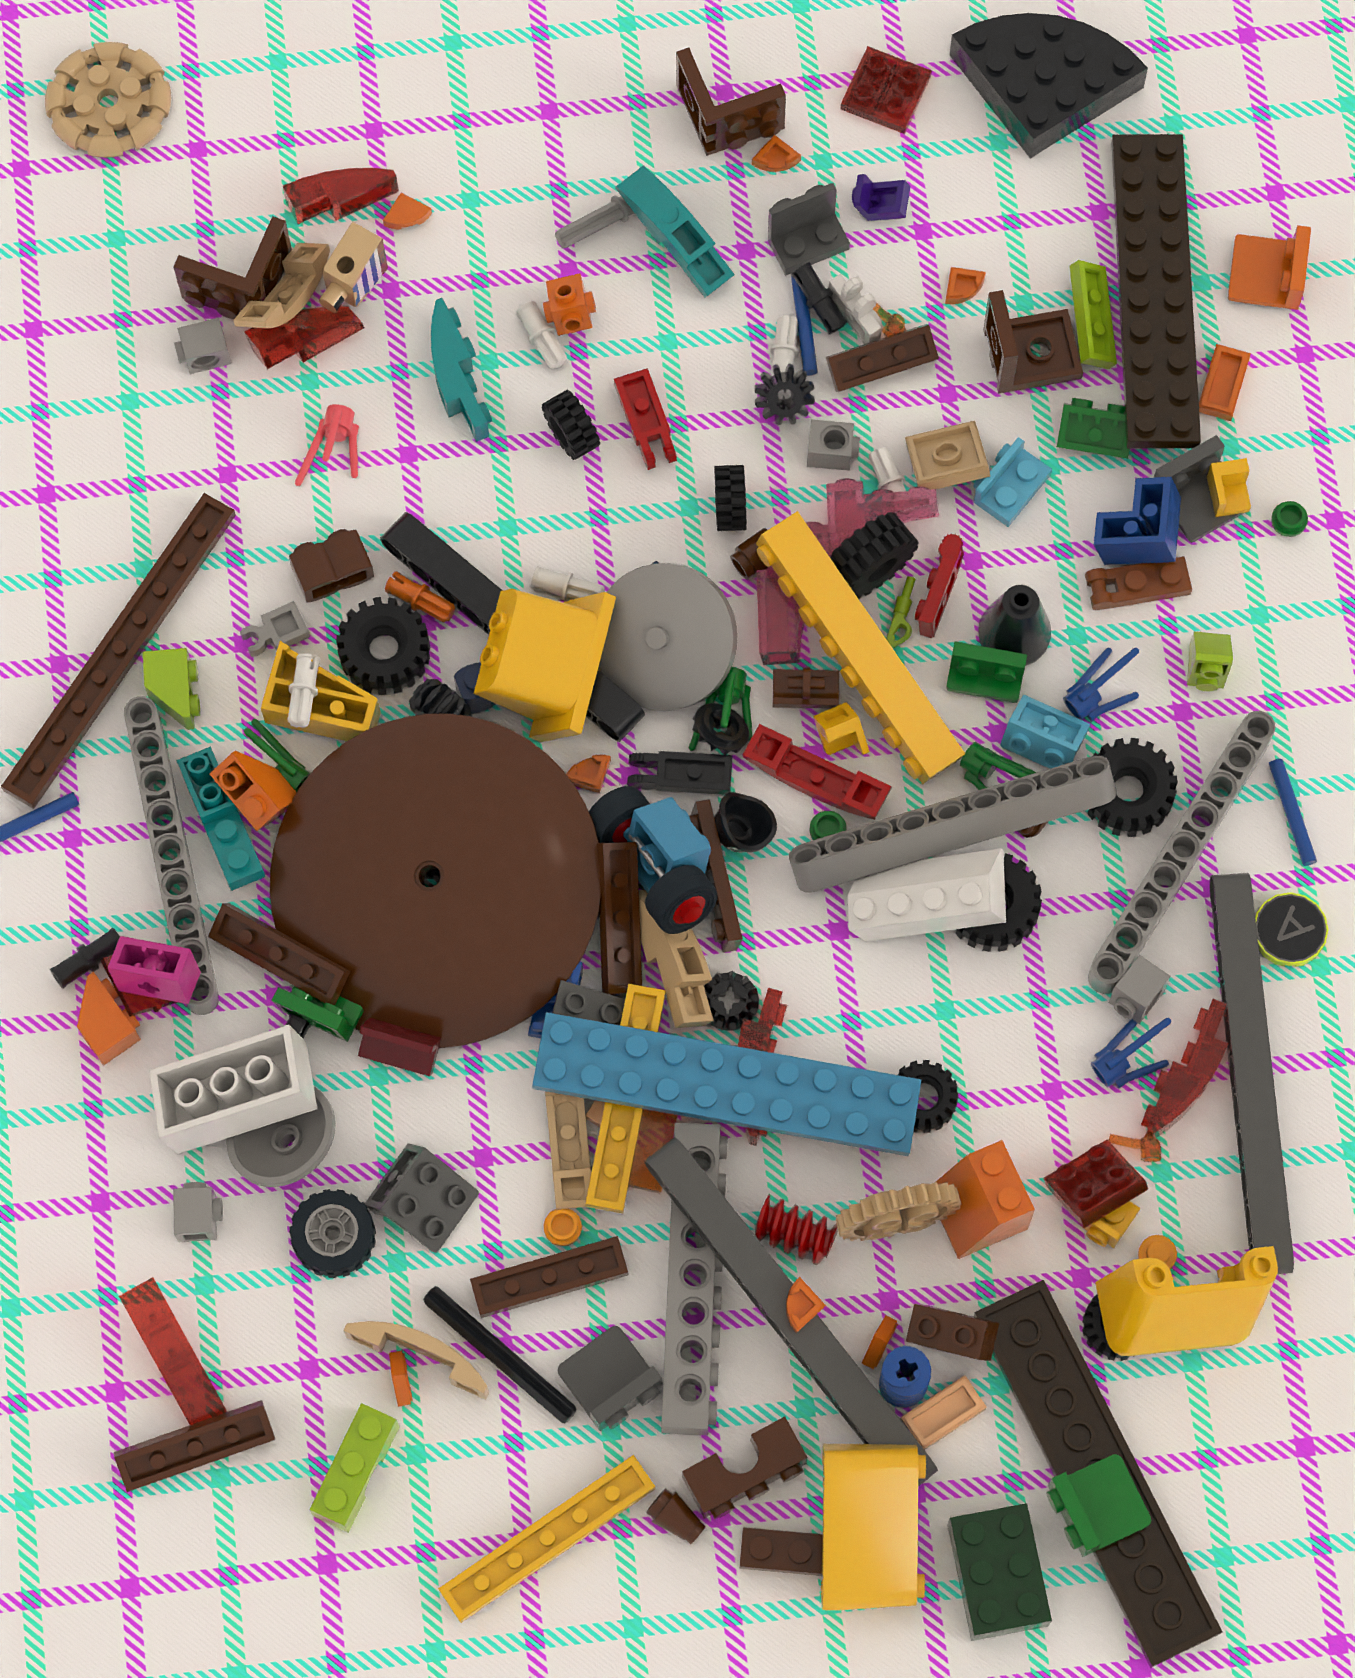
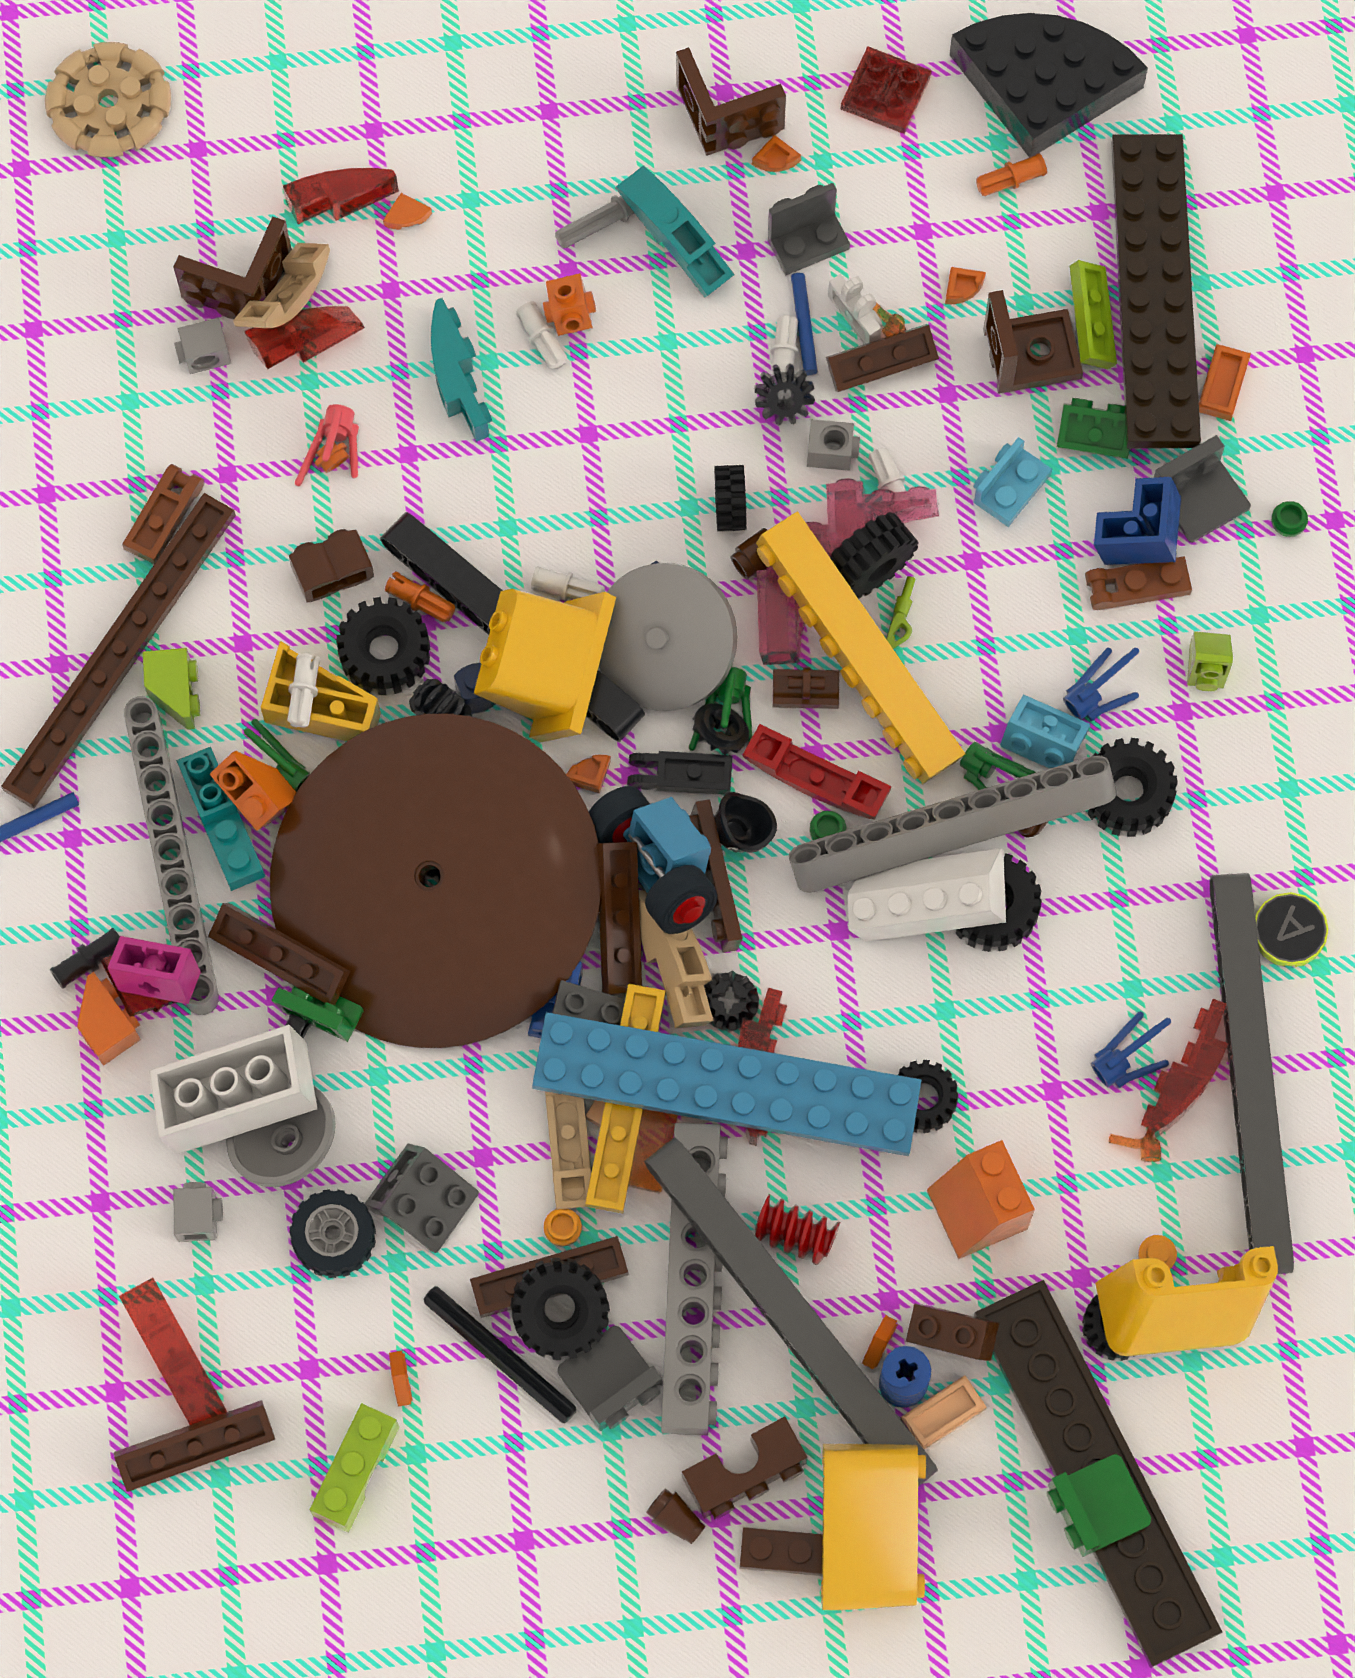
light grey plate [240,601,310,657] -> none
tan torso [319,221,388,313] -> none
tan slope [343,1321,489,1400] -> none
dark red panel [358,1018,441,1077] -> none
yellow plate [438,1455,656,1623] -> none
black tyre [541,389,600,460] -> none
red hinge [614,368,677,470] -> none
orange tile [786,1277,826,1333] -> none
black pin [791,262,848,335] -> none
yellow panel [813,702,870,755] -> none
tan gear [836,1182,961,1241] -> none
dark purple bracket [852,174,911,221] -> none
tan plate [905,421,990,493] -> none
red hinge [915,533,964,638] -> none
green bracket [946,641,1027,703] -> none
dark green brick [947,1503,1052,1641] -> none
black cone [978,585,1051,666] -> none
clear red tile [1043,1140,1148,1228] -> none
yellow bracket [1082,1200,1140,1248] -> none
light grey beam [1088,711,1275,994] -> none
light grey brick [1108,955,1171,1024] -> none
yellow panel [1207,458,1251,517] -> none
orange bracket [1228,225,1311,310] -> none
blue bar [1269,759,1317,866] -> none
none -> dark orange plate [122,464,204,564]
none -> orange plate [315,442,349,473]
none -> black tyre [510,1257,610,1360]
none -> orange axle [976,153,1047,196]

